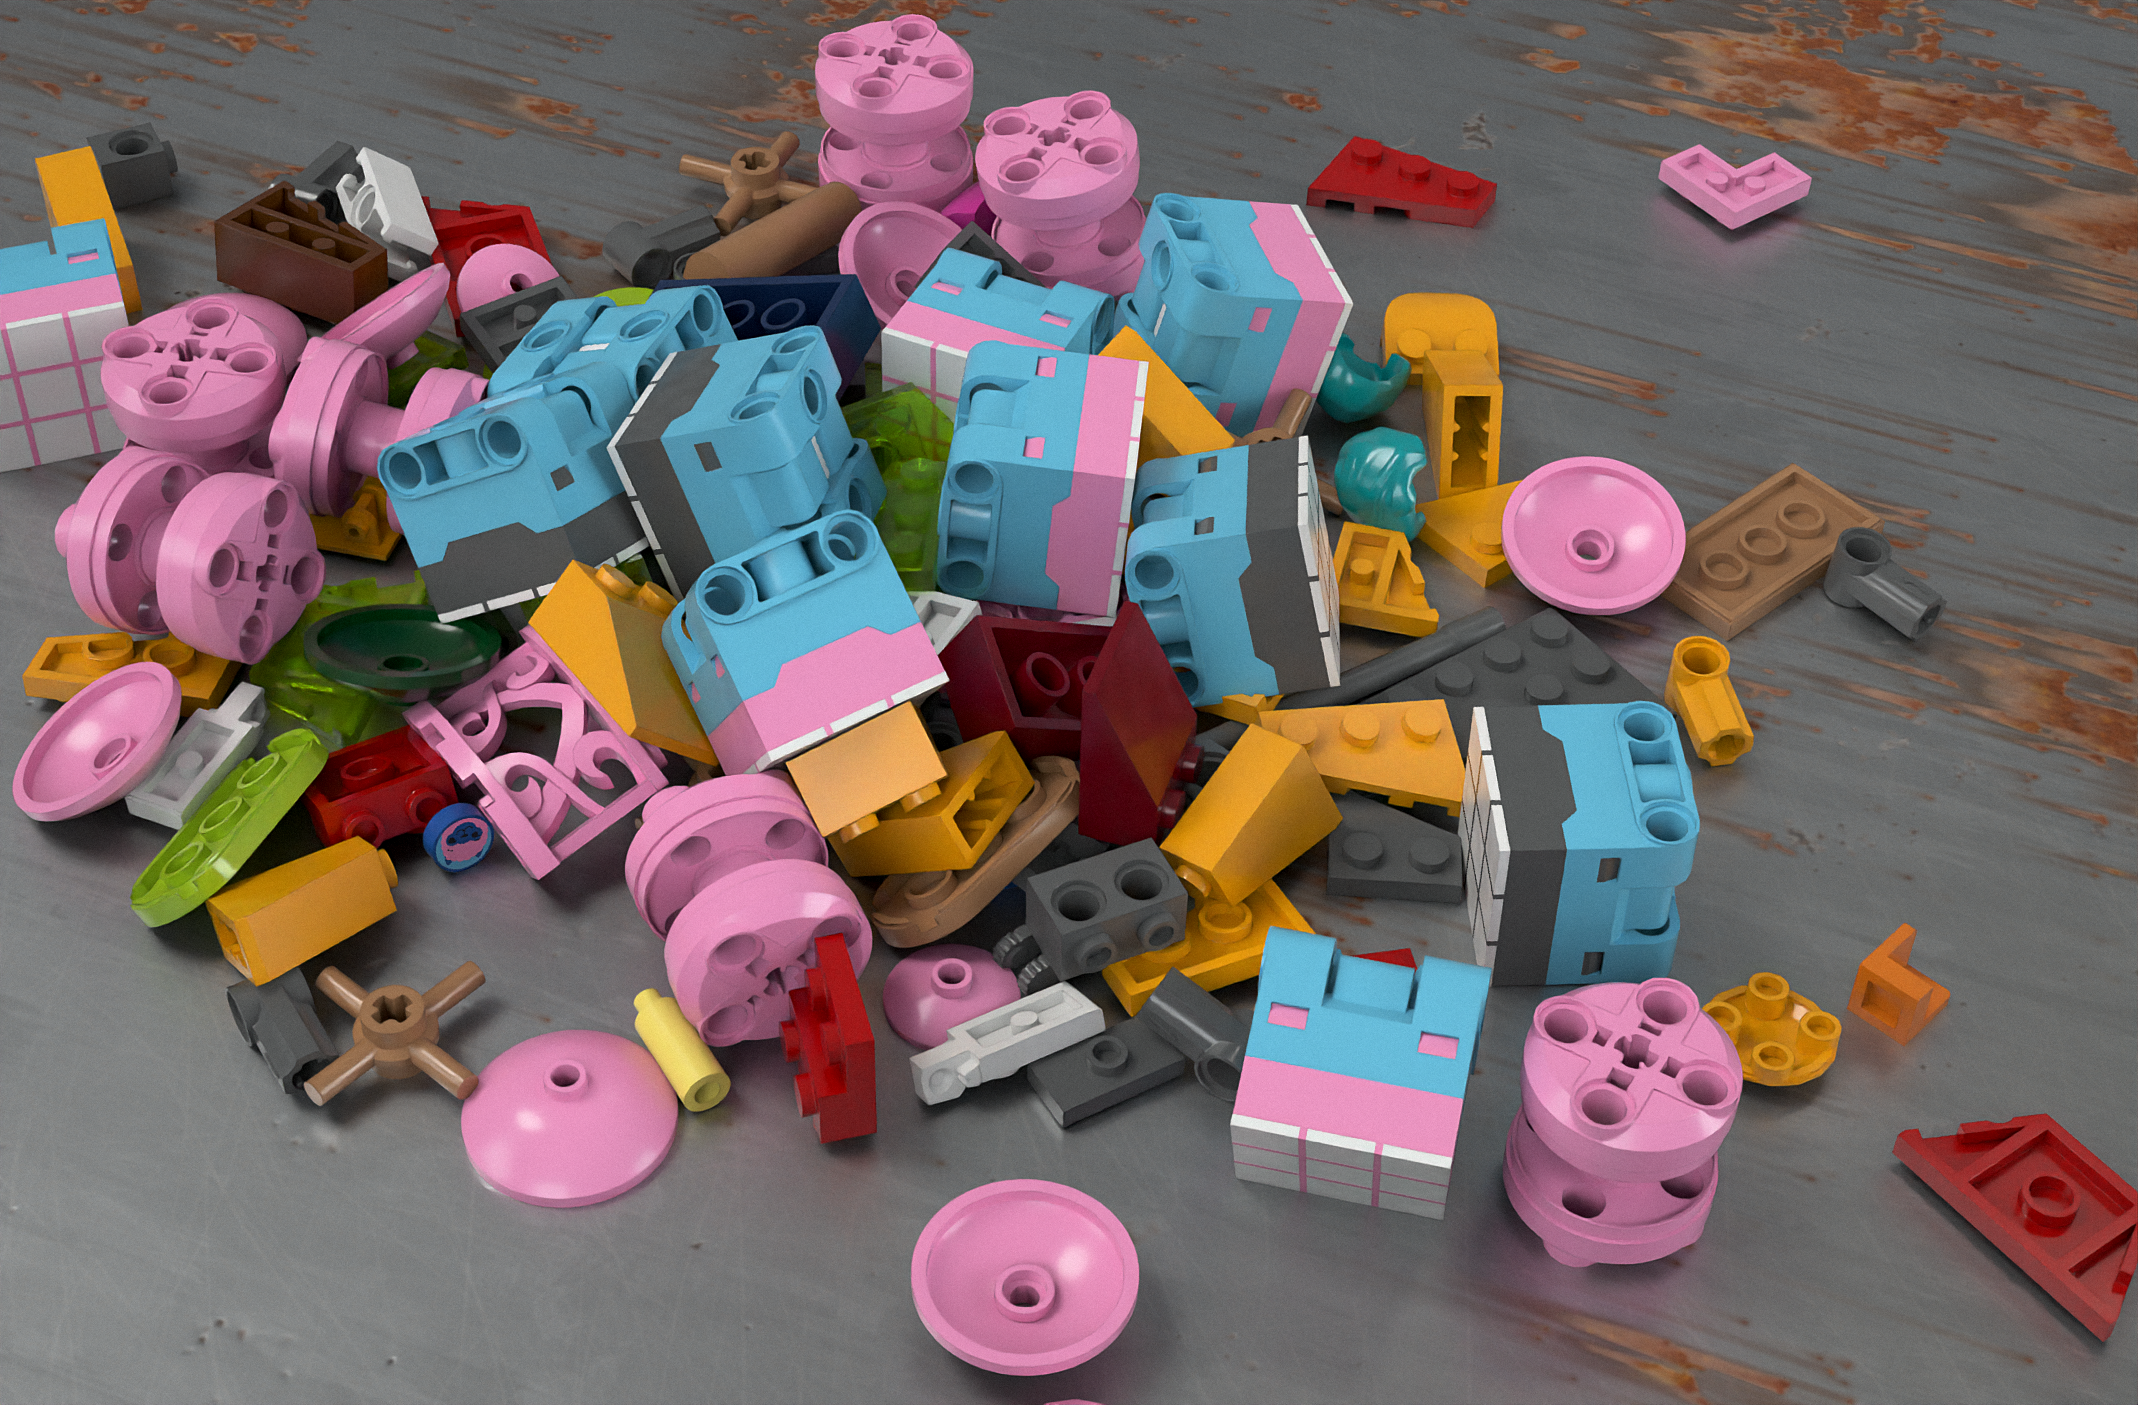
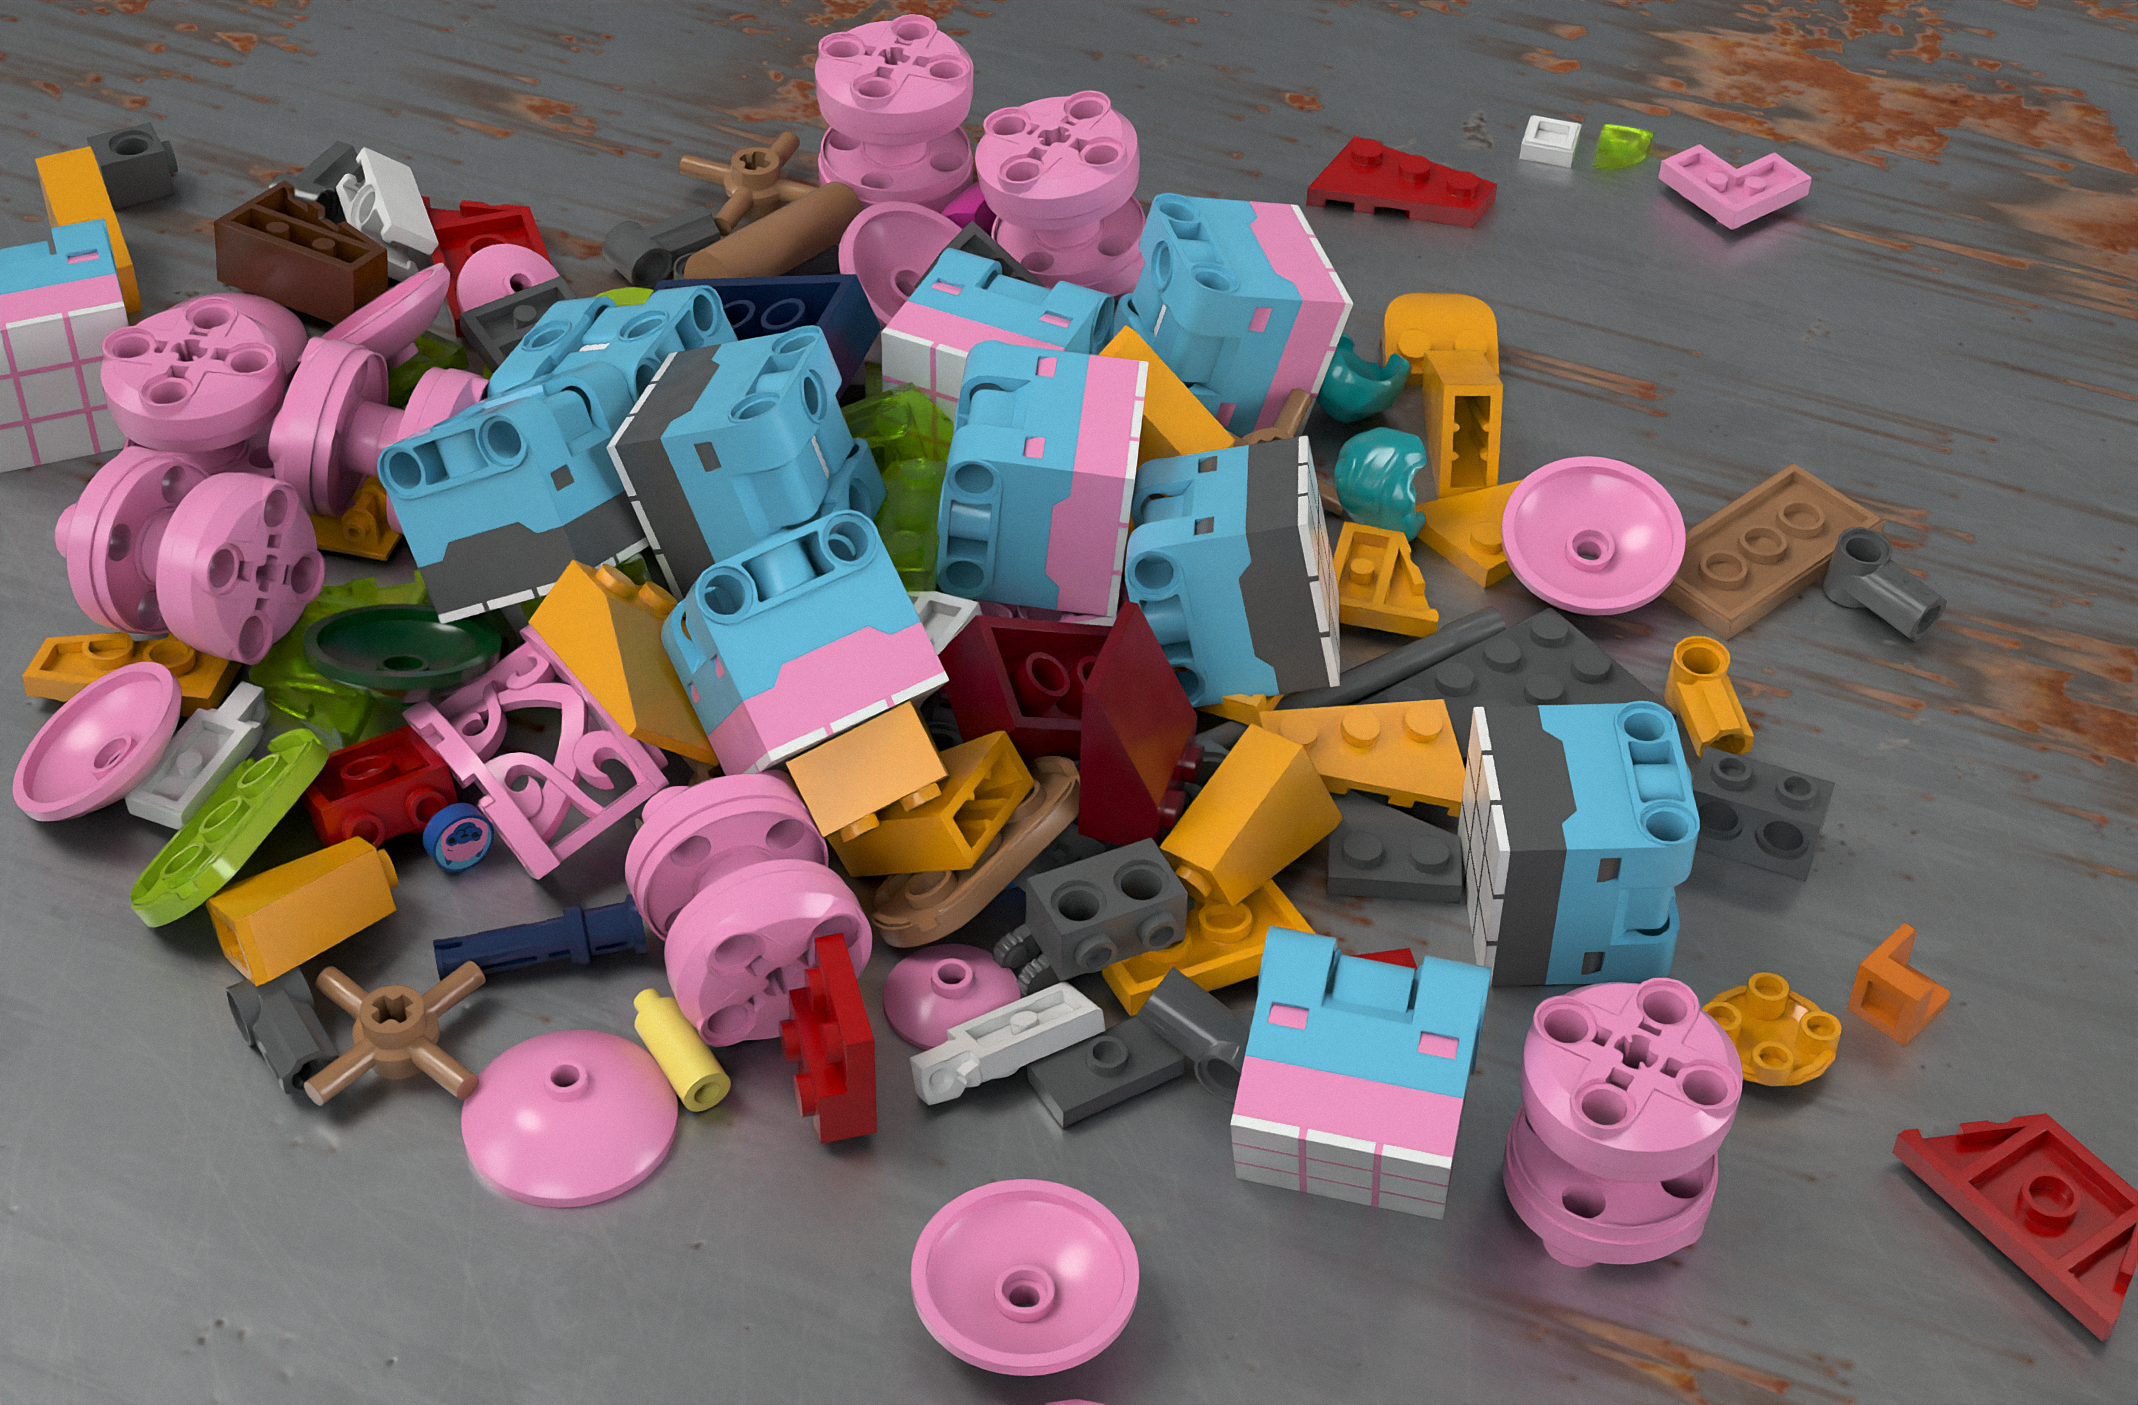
none -> dark blue pin [433,894,648,981]
none -> white tile [1519,115,1582,168]
none -> clear neon green tile [1593,124,1655,169]
none -> dark grey brick [1692,746,1835,881]

